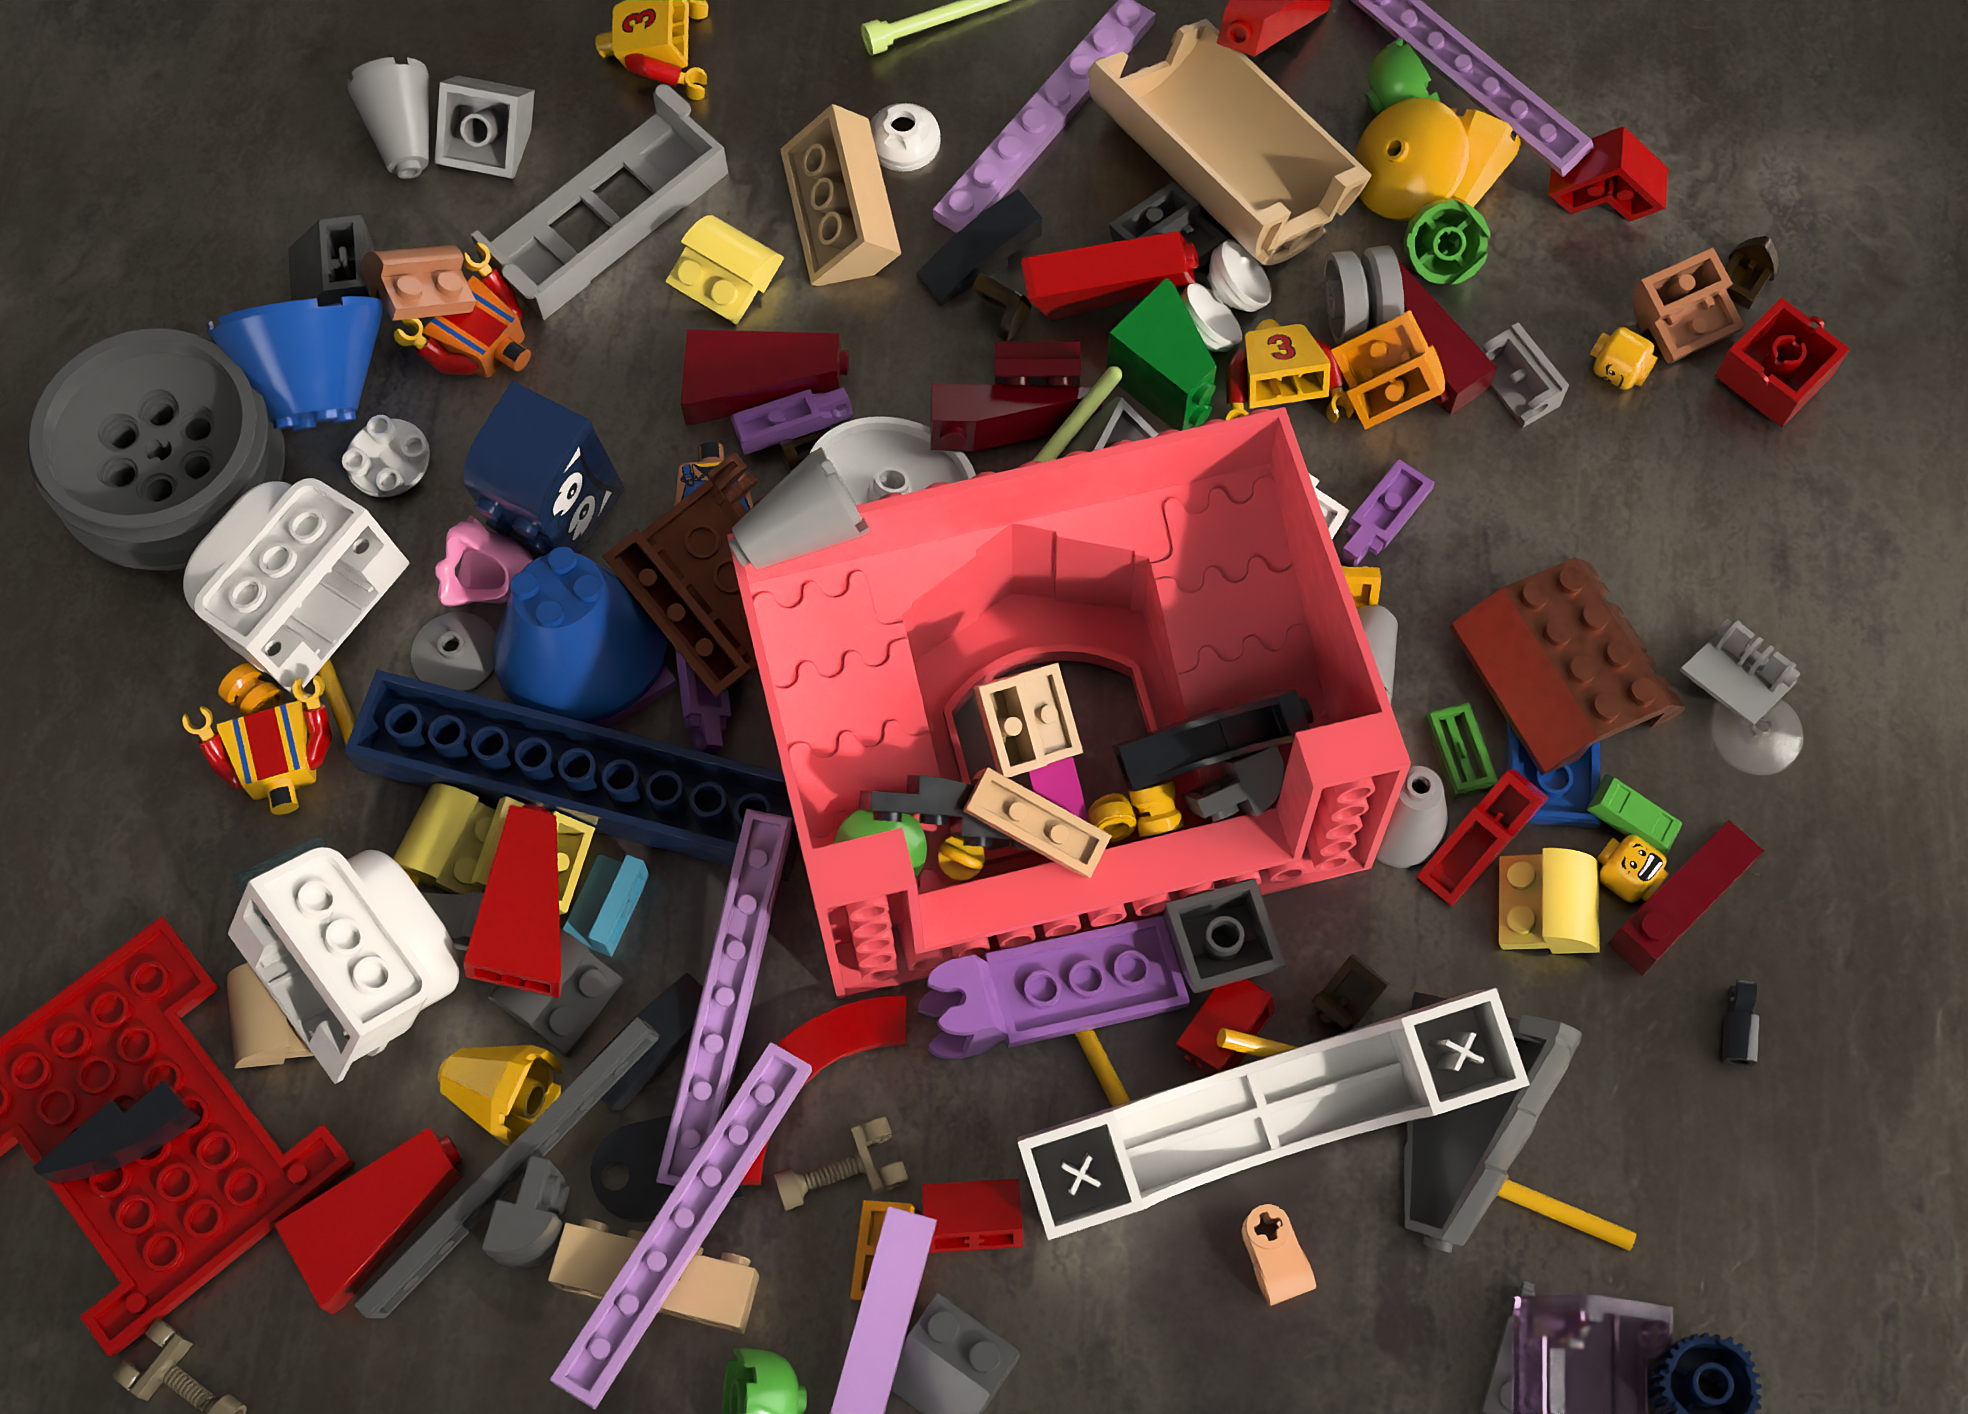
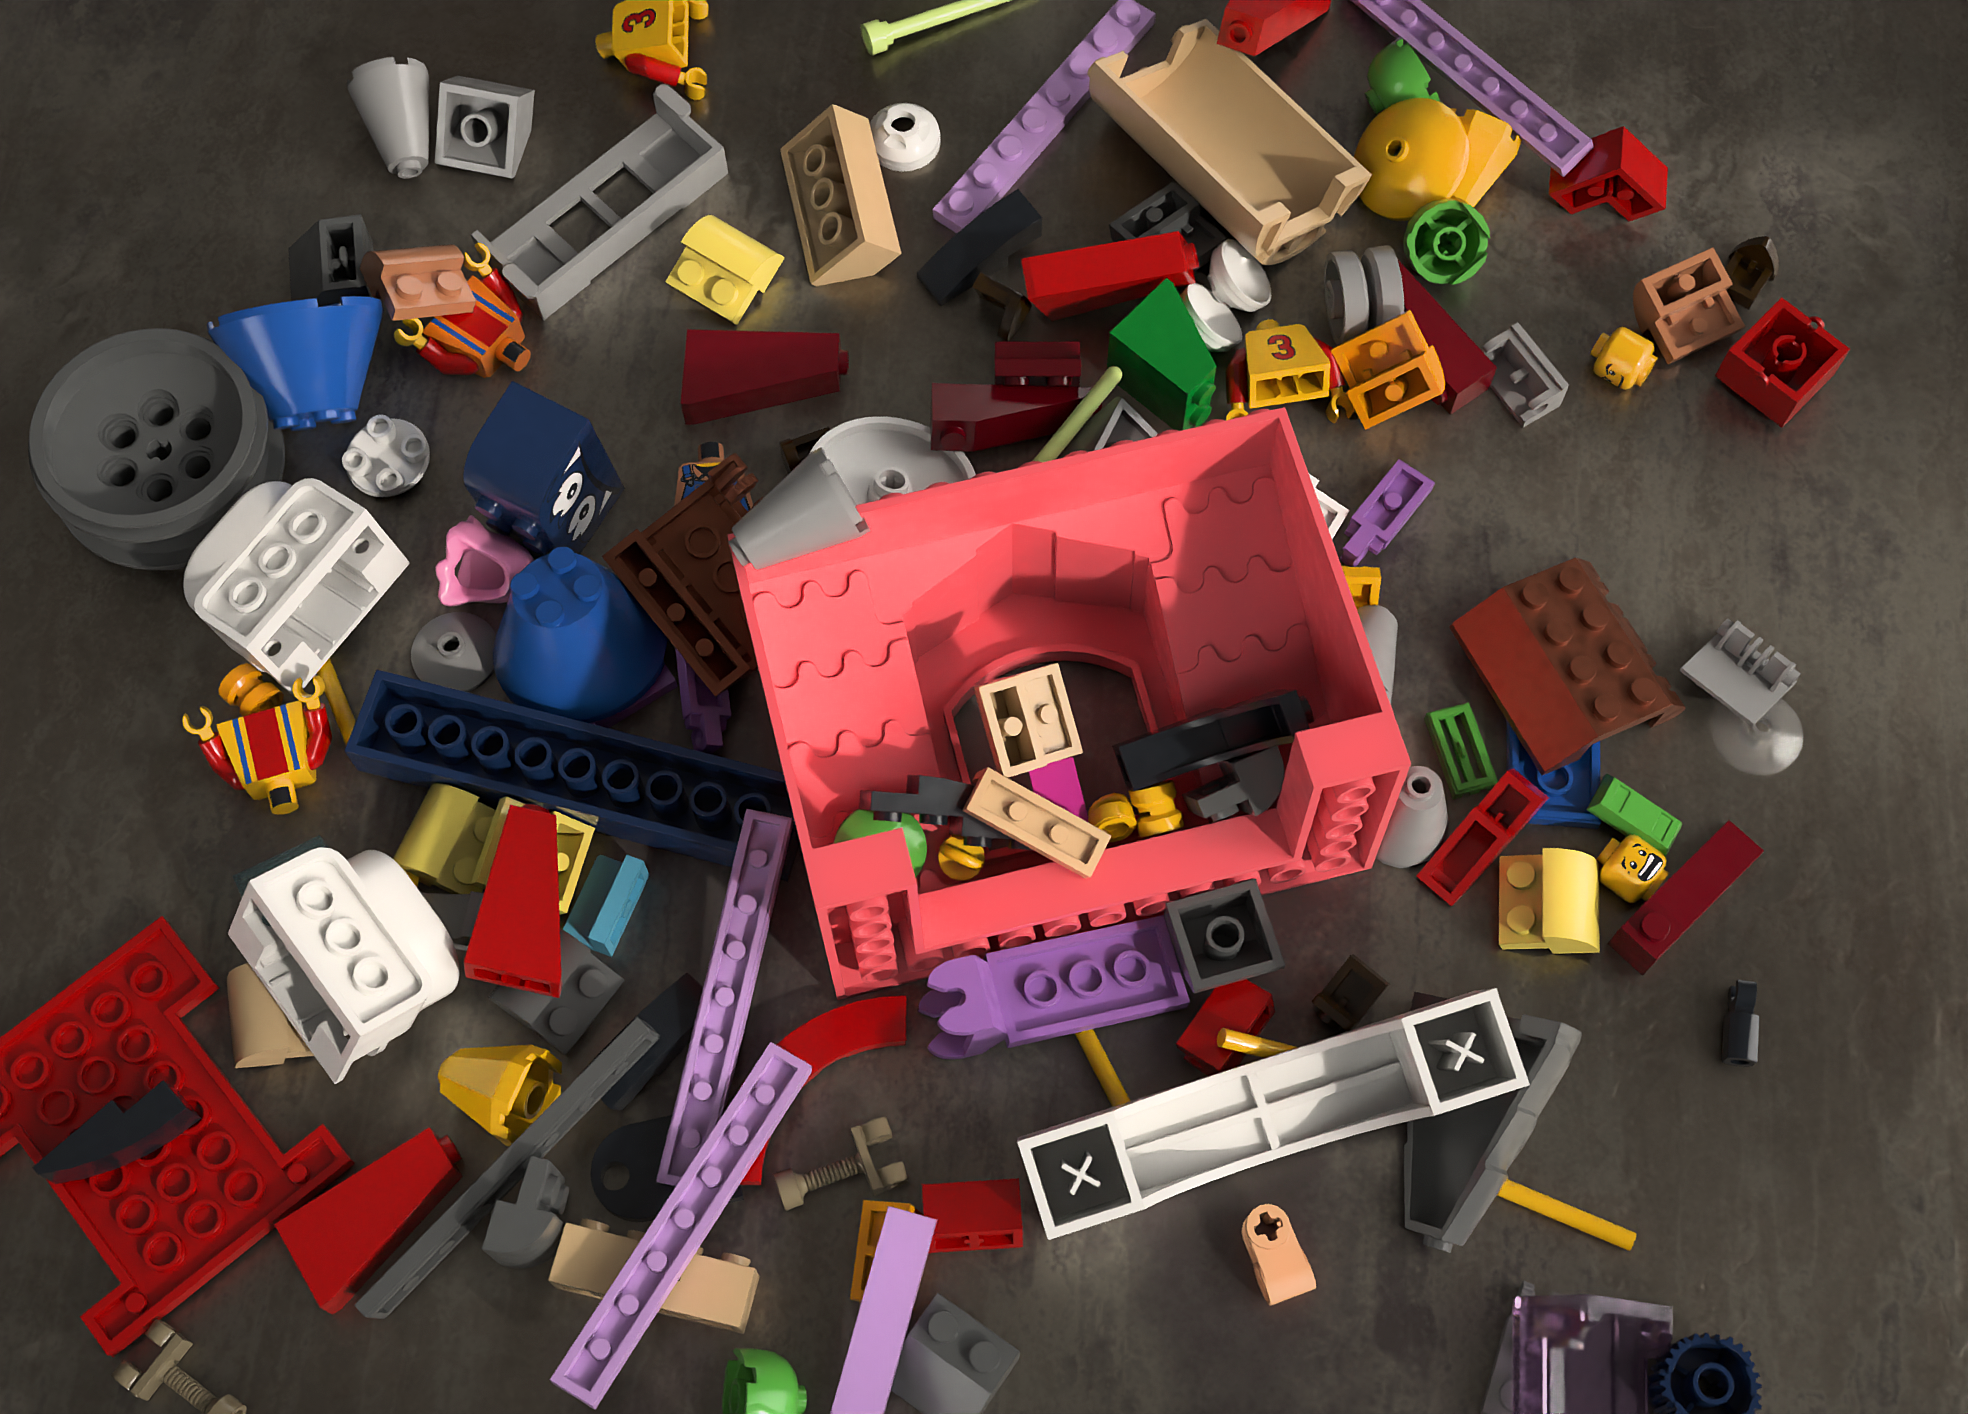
medium lavender hinge [730,387,853,455] -> none

